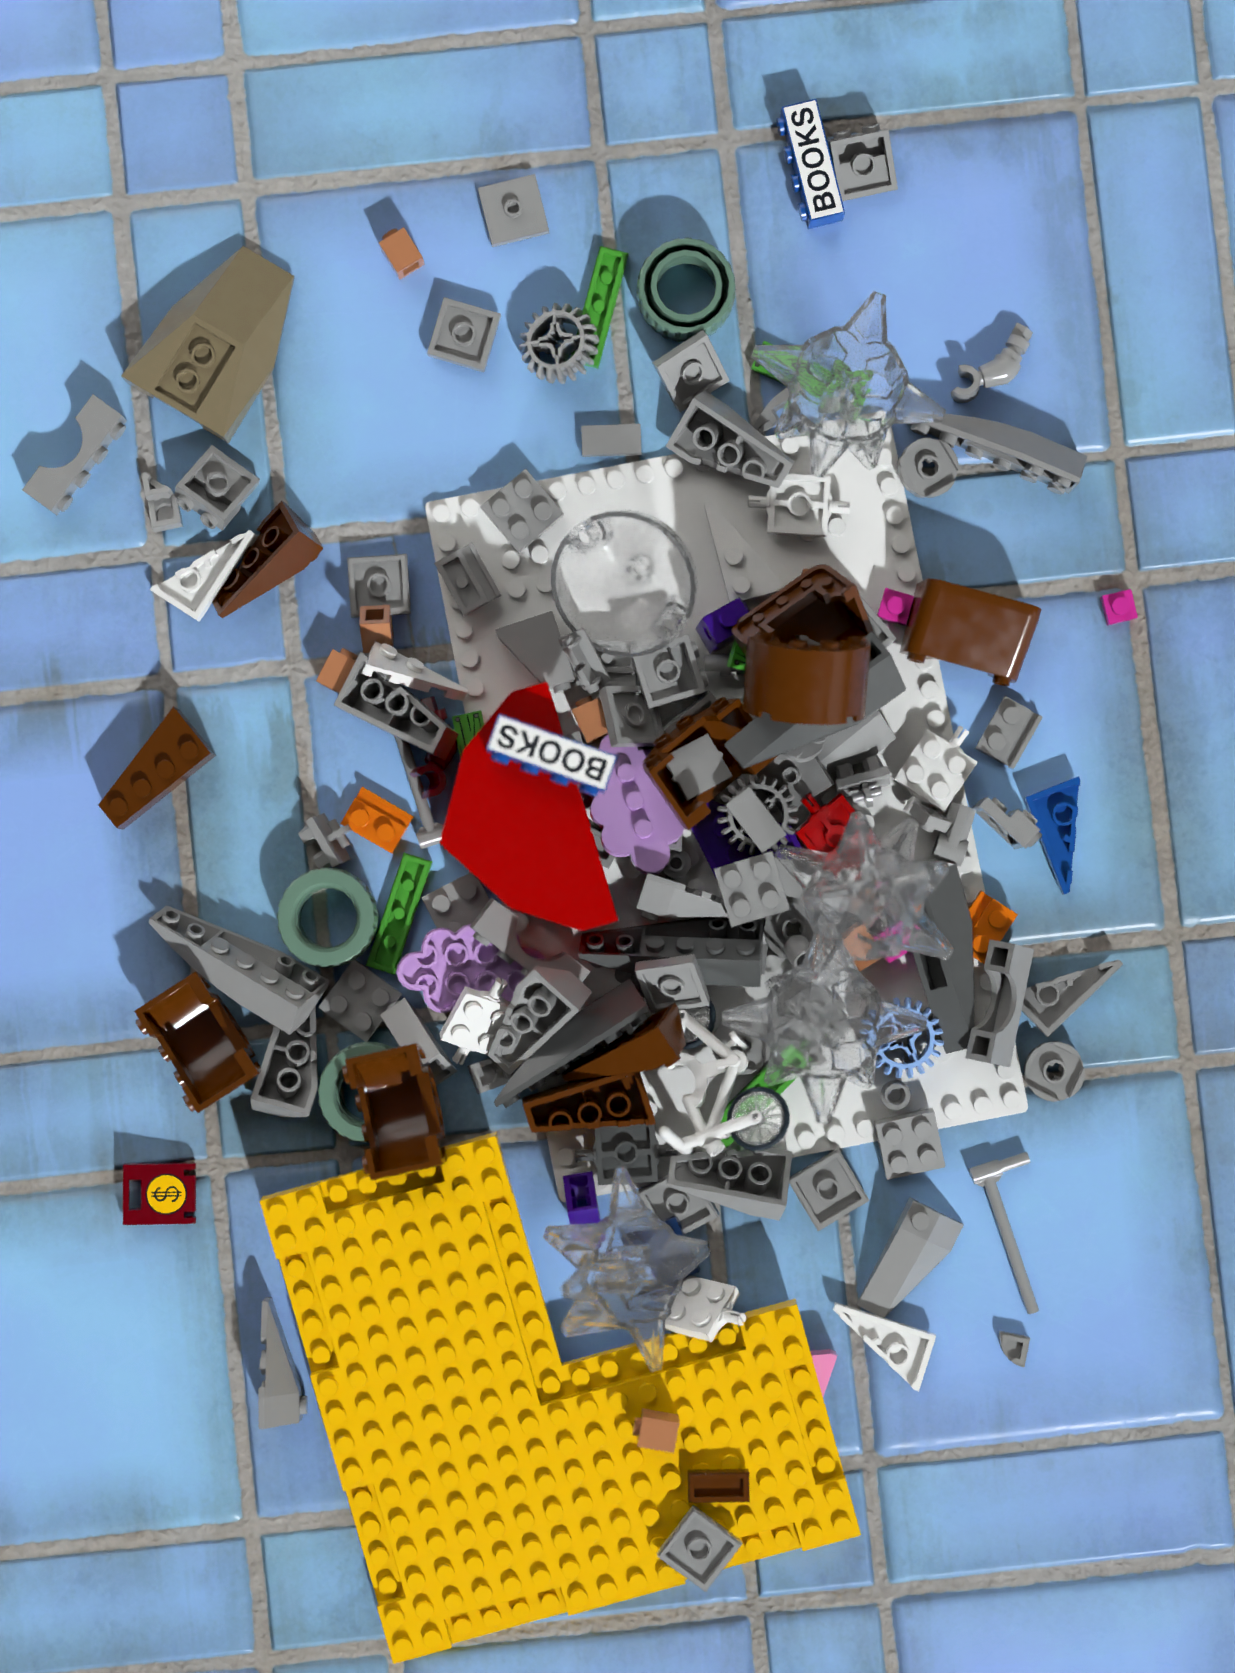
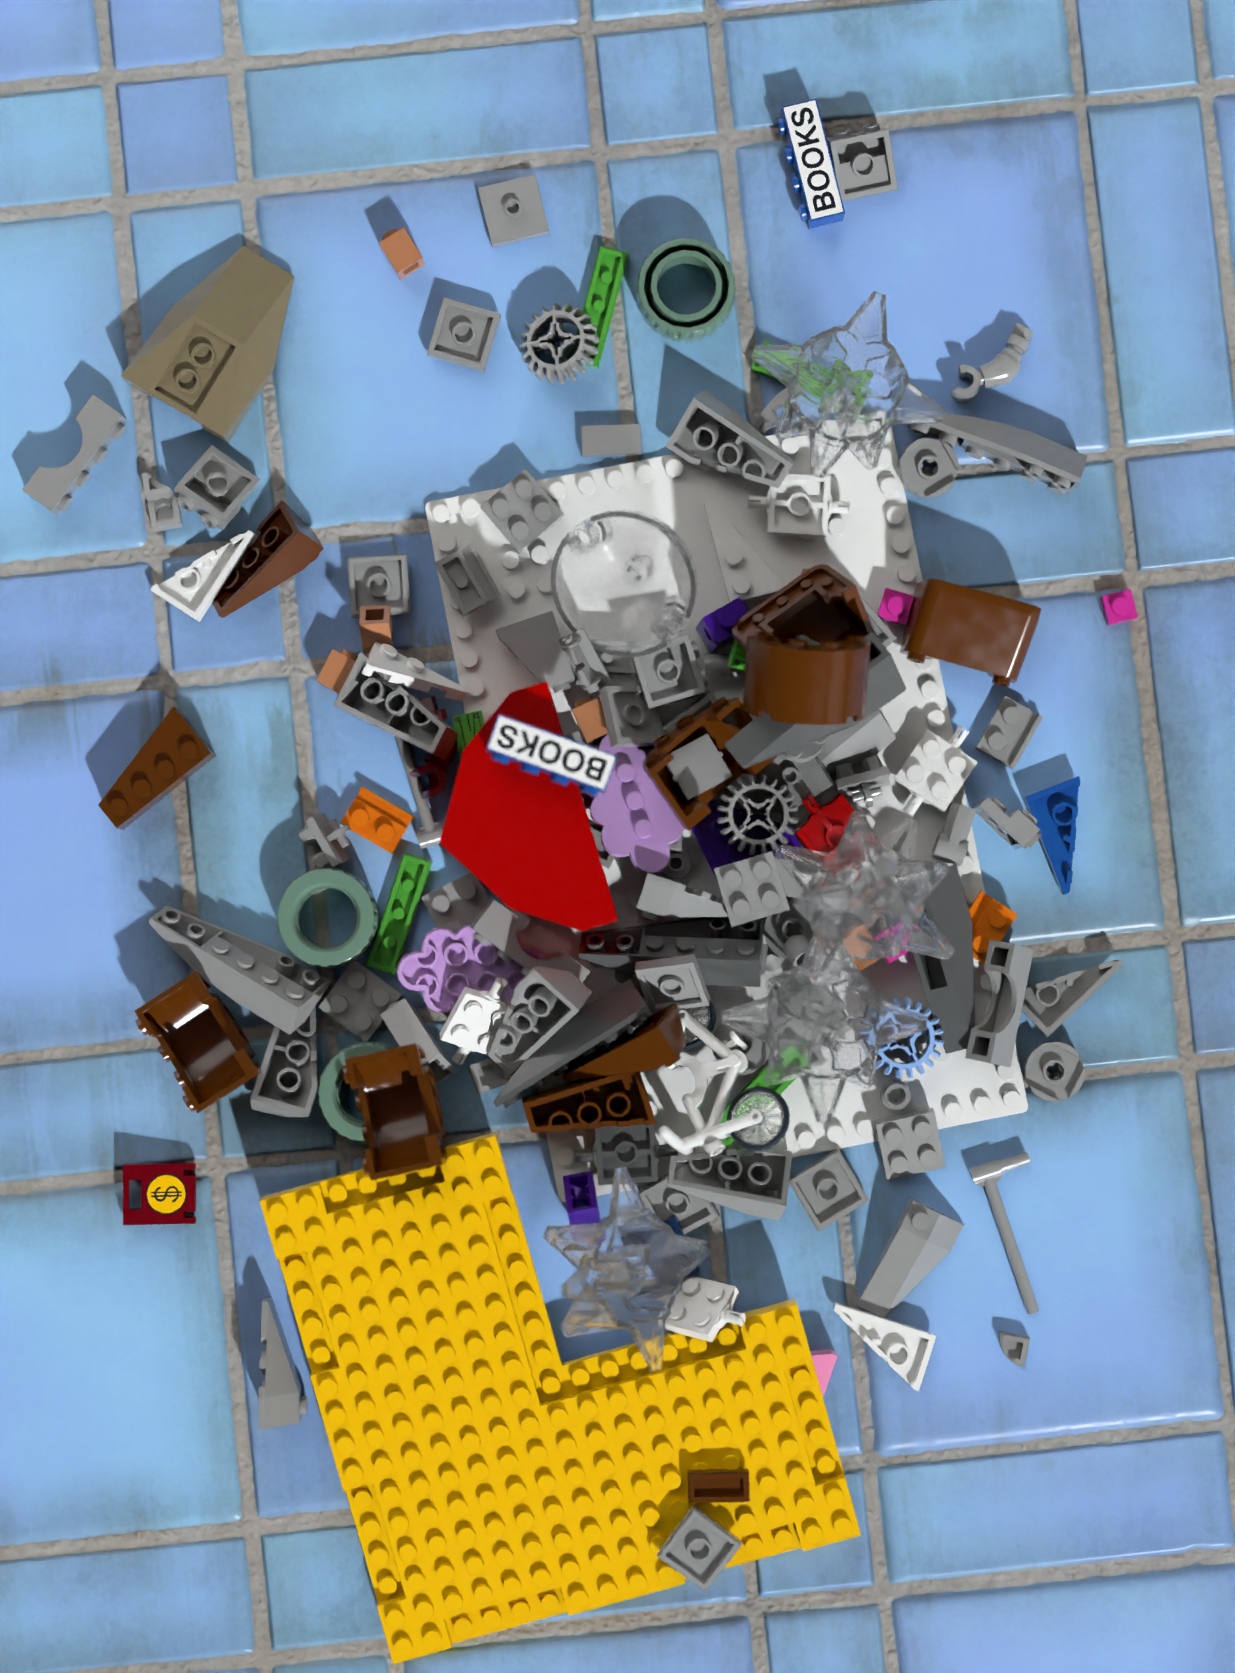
nougat brick [632,1408,679,1453] -> none
light grey plate [652,330,730,413] -> none
light grey tile [725,786,787,853] -> none
light grey plate [909,802,951,833] -> none

